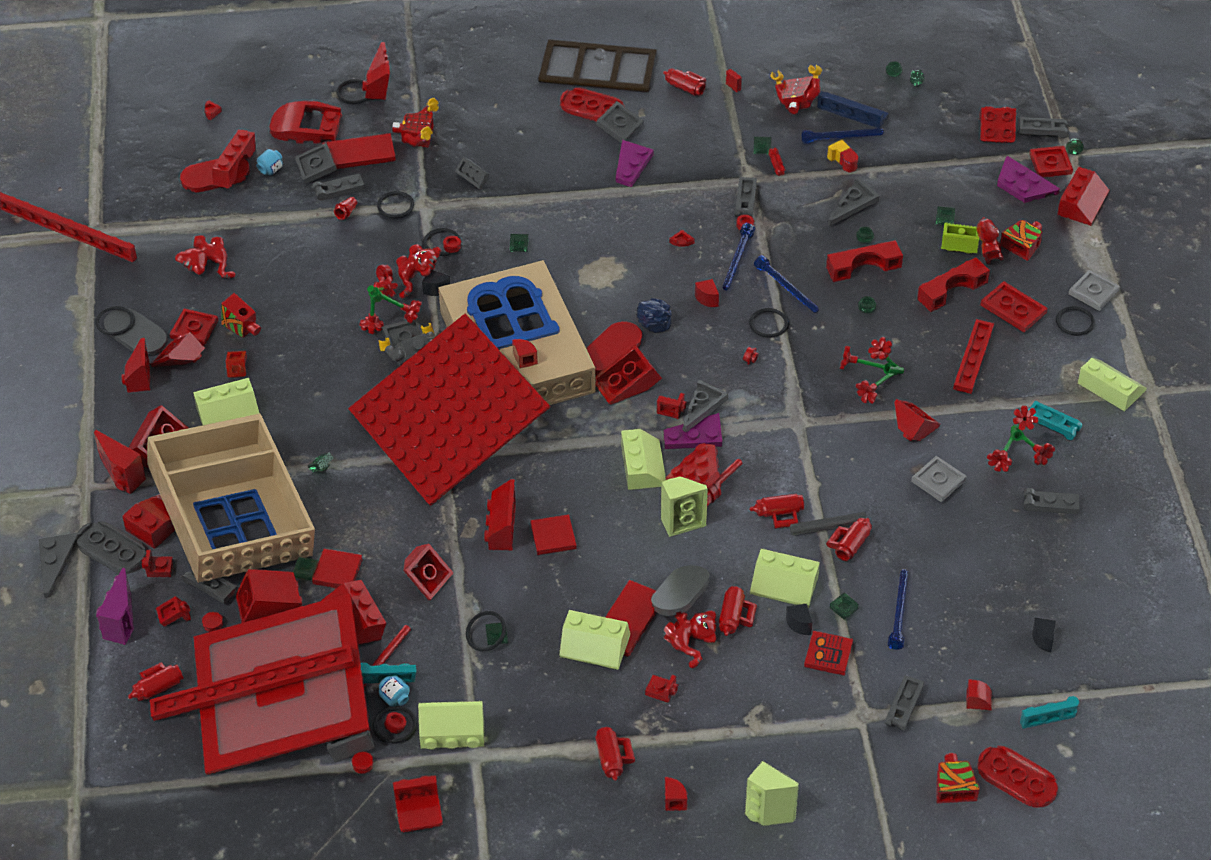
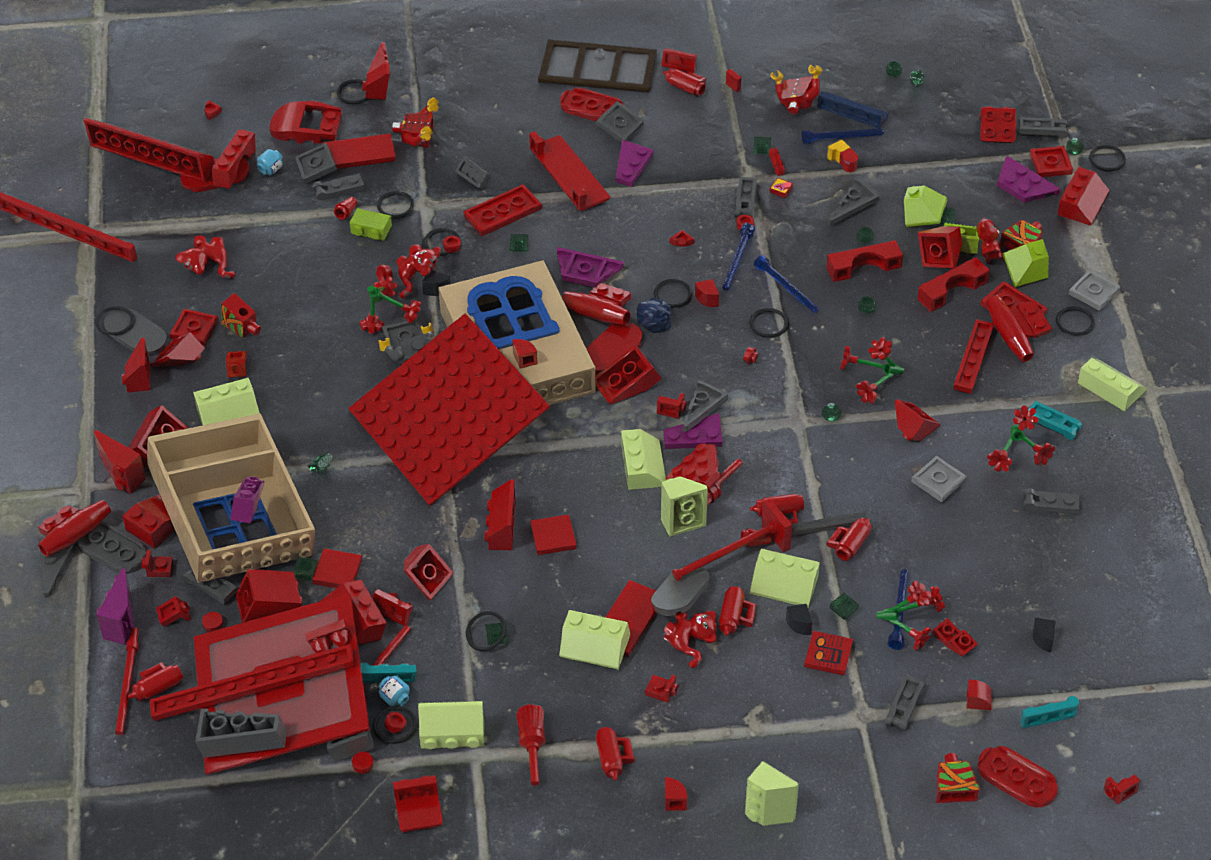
none -> red plate [38,500,111,557]
none -> red slope [83,118,215,182]
none -> red bar [115,627,139,735]
none -> dark grey wedge [195,709,287,758]
none -> magenta slope [231,476,265,523]
none -> red tile [304,619,350,653]
none -> lime brick [350,208,392,241]
none -> red tile [373,589,413,626]
none -> red tile [463,184,542,236]
none -> red piece [516,704,545,786]
none -> red bracket [529,131,610,212]
none -> magenta wing [557,247,624,287]
none -> red plate [562,283,631,325]
none -> black tyre [653,279,692,308]
none -> red tile [661,48,697,73]
none -> red tile [672,498,792,581]
none -> red cone [740,528,771,548]
none -> tile [769,178,793,198]
none -> clear green plate [822,403,841,421]
none -> red plant [876,580,945,651]
none -> lime slope [904,186,948,227]
none -> red slope [918,226,962,268]
none -> red slope [931,618,978,656]
none -> red plate [986,295,1052,362]
none -> lime slope [1003,239,1049,288]
none -> black tyre [1089,145,1126,171]
none -> red bracket [1104,774,1140,804]

